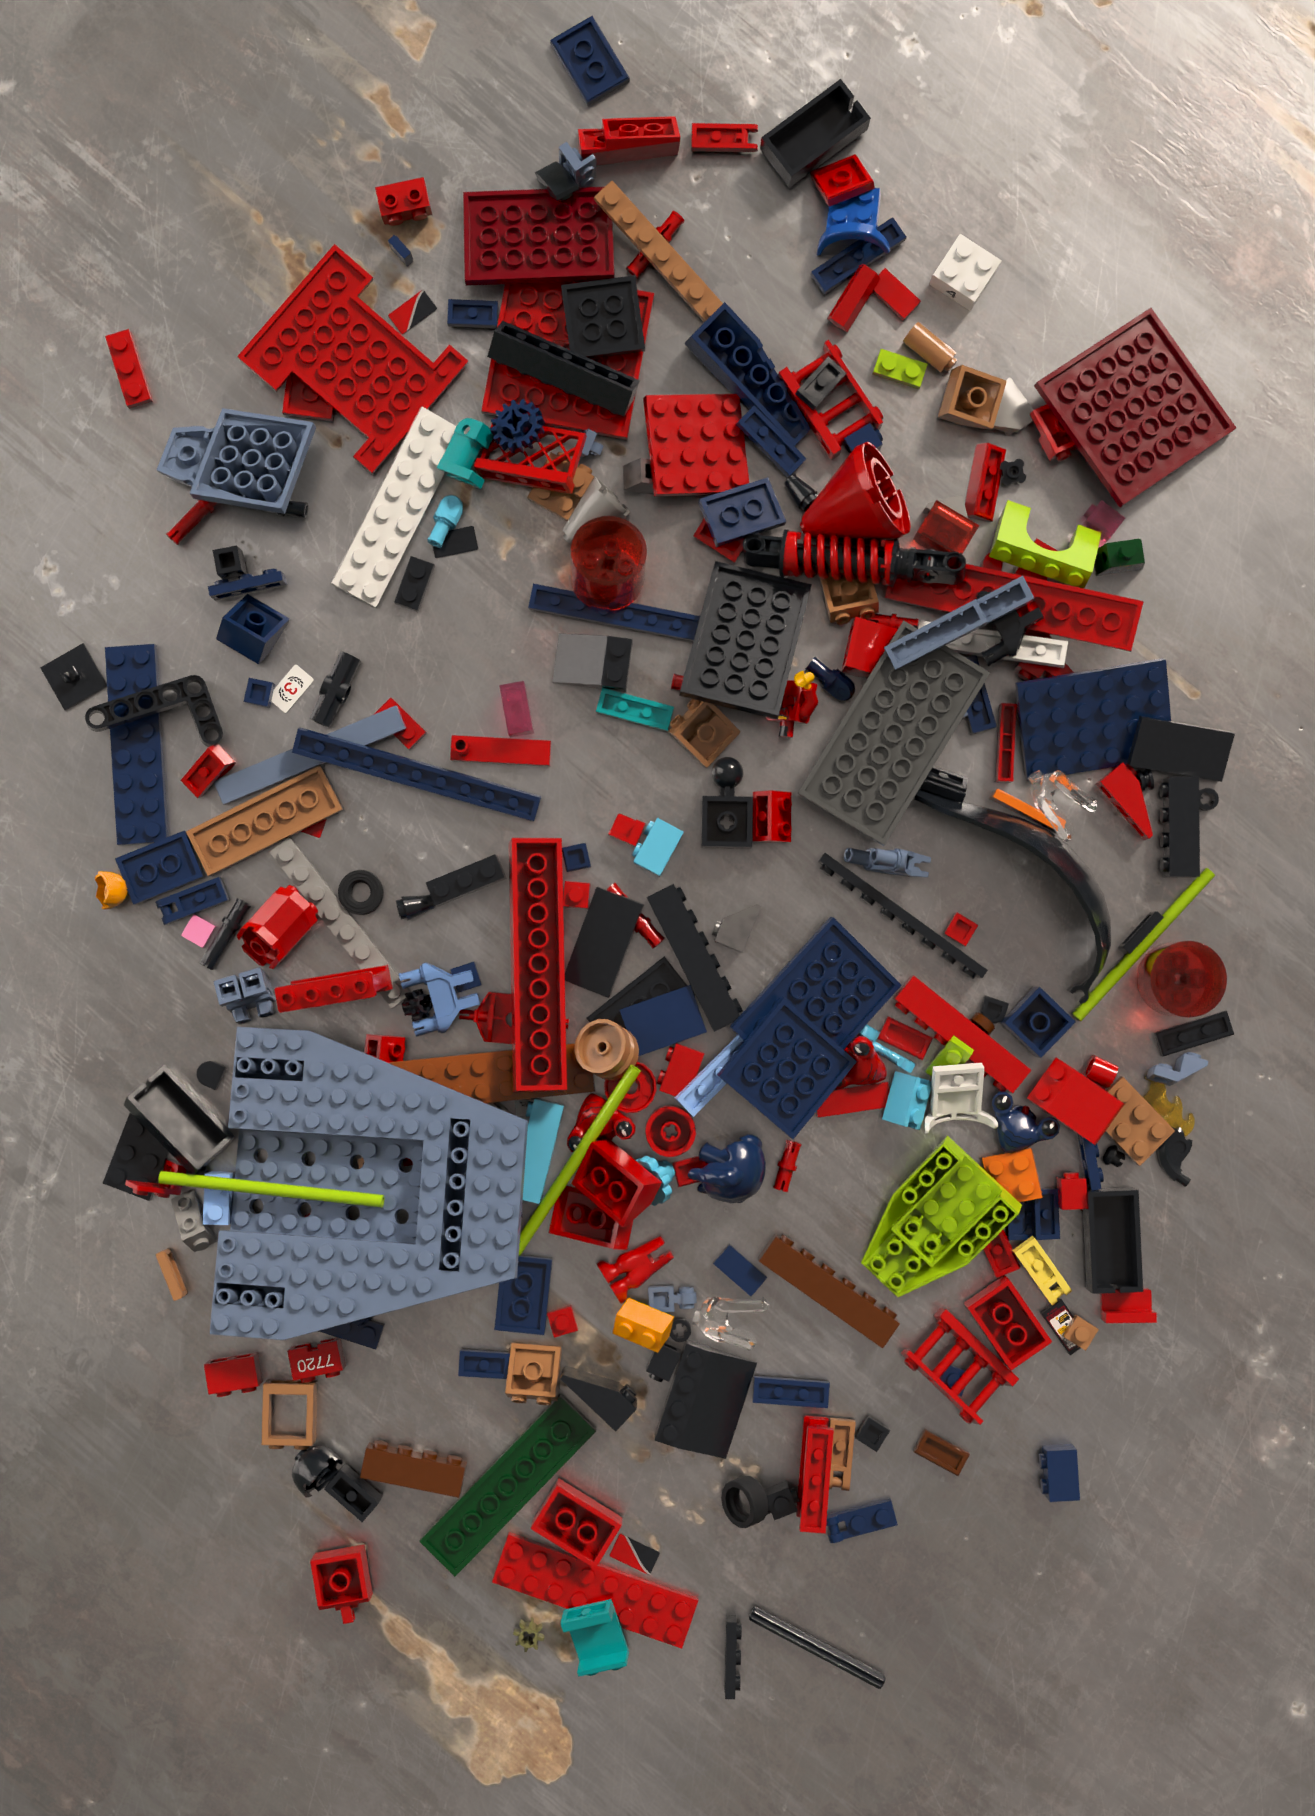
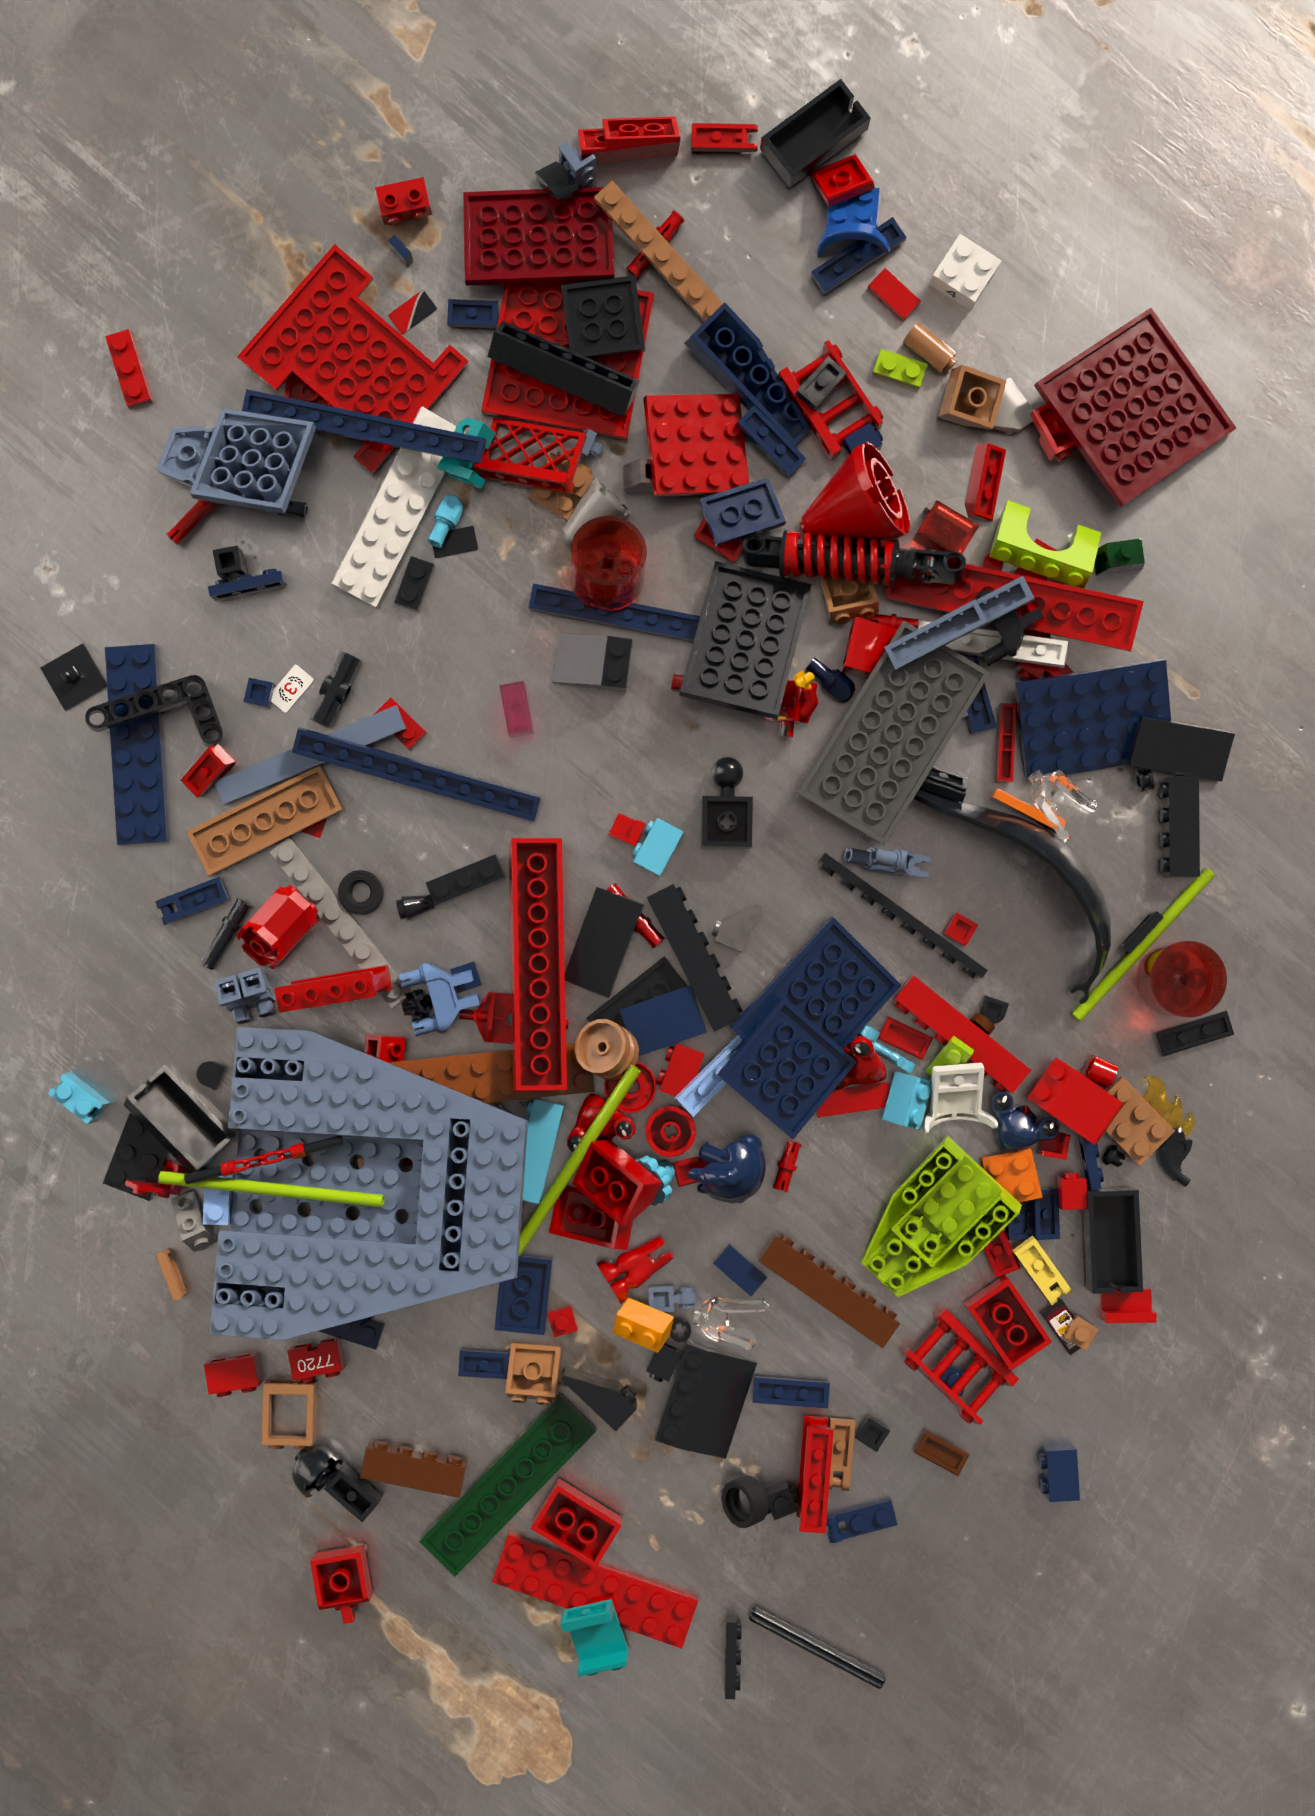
light orange hair [95,871,128,910] -> none
dark blue plate [115,830,205,905] -> none
bright pink tile [181,914,217,948] -> none
dark blue slope [216,594,290,664] -> none
red piece [450,735,551,766] -> none
dark blue gear [490,399,545,453] -> none
olive gear [513,1617,545,1652] -> none
dark blue tile [550,16,630,106] -> none
dark blue tile [562,843,591,872] -> none
red brick [563,881,591,909] -> none
teal plate [596,688,674,732] -> none
sticker [610,1534,660,1575] -> none
medium nougat plate [668,699,741,768] -> none
red brick [753,790,792,843] -> none
black cone [784,474,817,511] -> none
red piece [827,264,880,332] -> none
black plate [1000,459,1026,485] -> none
dark blue brick [1000,987,1076,1058] -> none
clear pink brick [1082,500,1125,543] -> none
red slope [1096,763,1153,840] -> none
sand blue slope [1146,1052,1208,1086] -> none
black bush [1199,788,1219,811] -> none
none -> medium azure brick [48,1072,110,1124]
none -> piece [184,1135,343,1184]
none -> dark blue plate [242,389,487,465]
none -> red panel [1036,1132,1071,1160]

